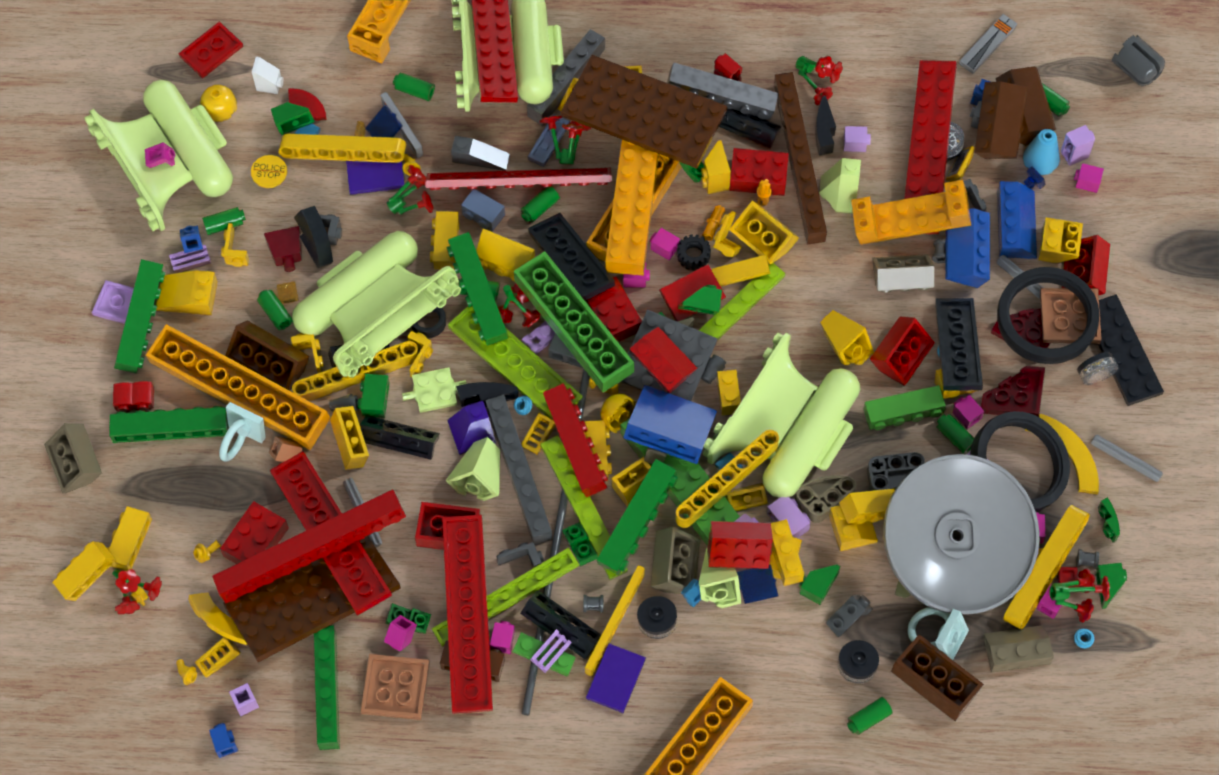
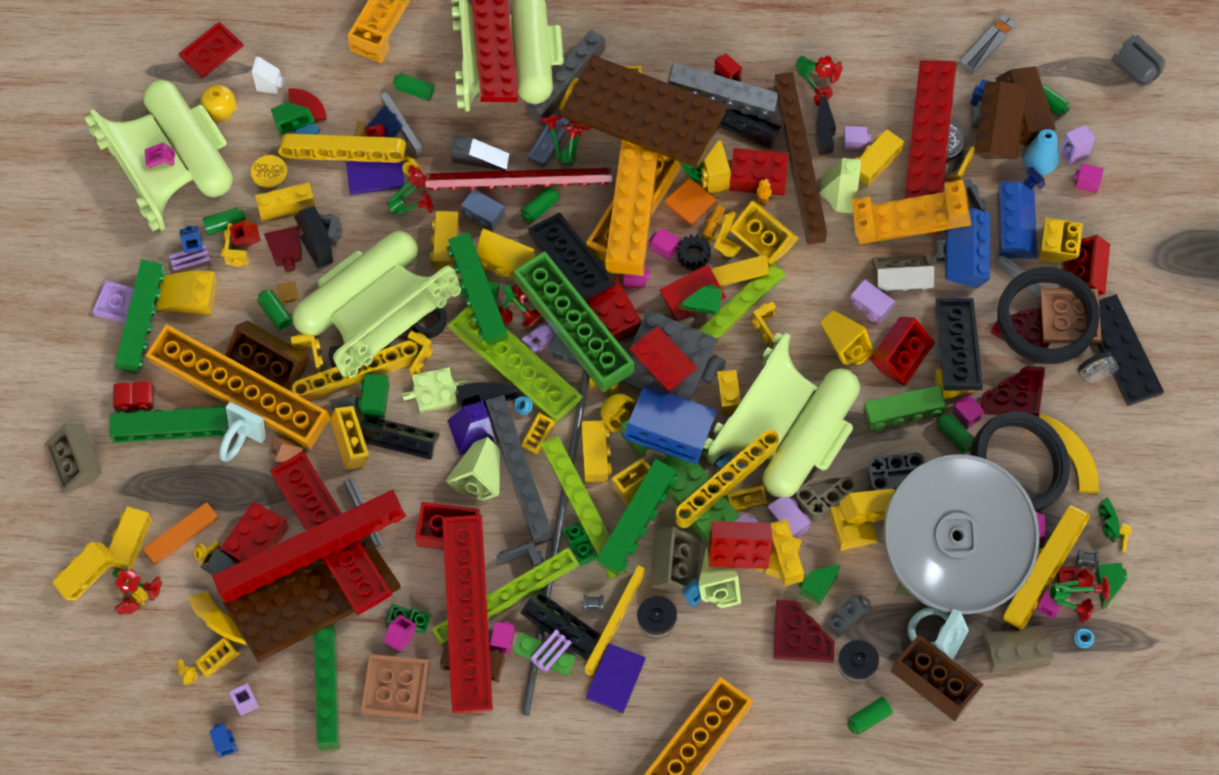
red brick [543,383,608,497] -> none
clear blue piece [737,564,779,604] -> none
light grey axle [1091,435,1163,482] -> none
none -> orange tile [143,502,219,565]
none -> pearl dark grey brick [200,549,236,575]
none -> red brick [229,220,261,248]
none -> yellow brick [255,182,316,222]
none -> red tile [365,125,385,137]
none -> orange tile [664,178,717,227]
none -> yellow bracket [751,301,777,349]
none -> dark red plate [773,600,835,663]
none -> lavender brick [849,280,895,325]
none -> yellow brick [855,129,904,187]
none -> yellow hand [1120,523,1132,553]

